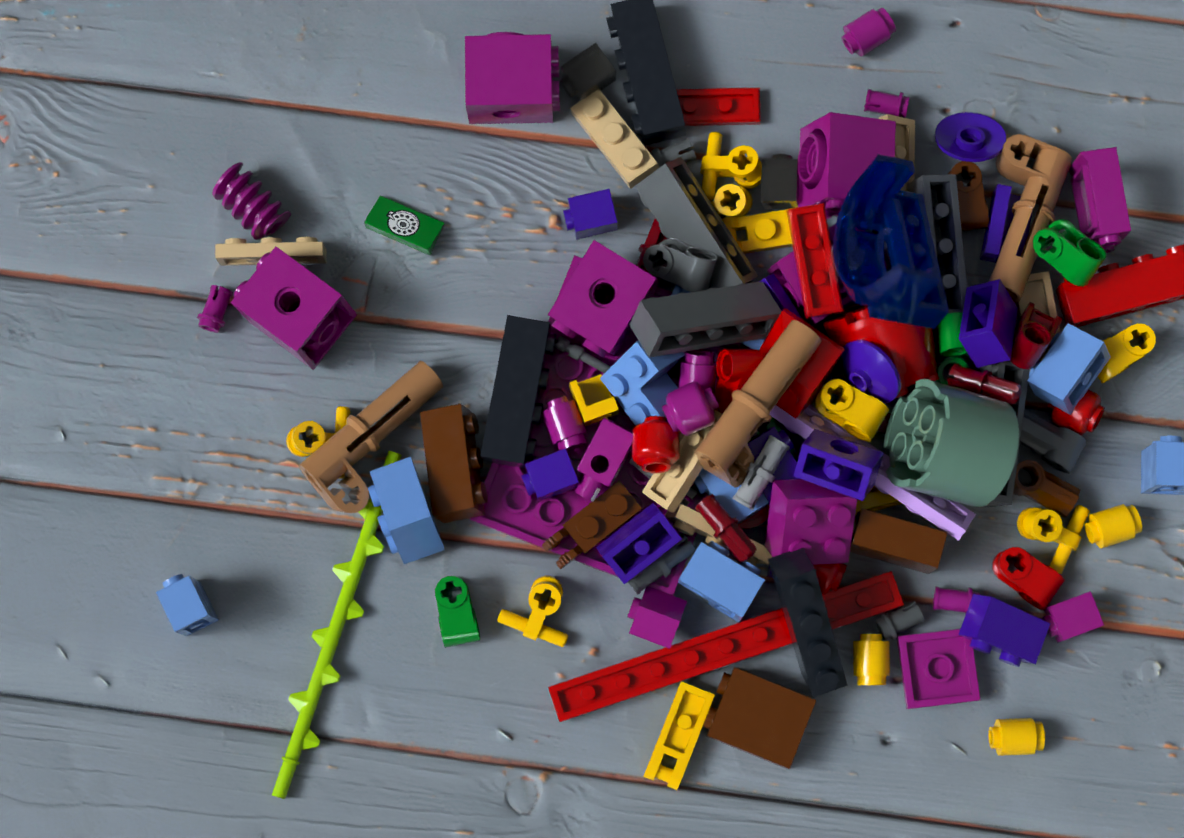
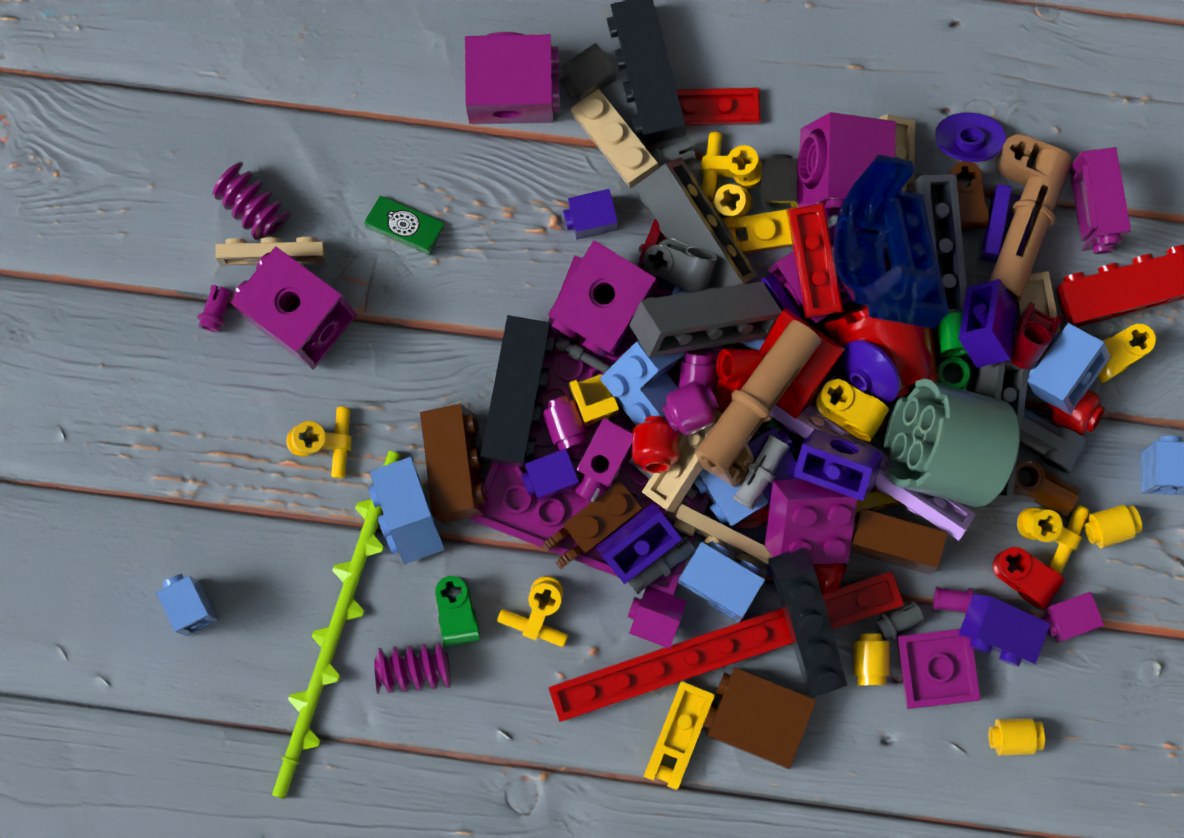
medium nougat piece [299,361,443,513] -> none
dark red axle [695,494,757,562] -> none
magenta brick [841,7,896,57] -> none
magenta pin [864,89,910,118] -> none
dark red axle [948,363,1022,404] -> none
green piece [1033,219,1107,287] -> none
none -> magenta piece [374,643,451,694]

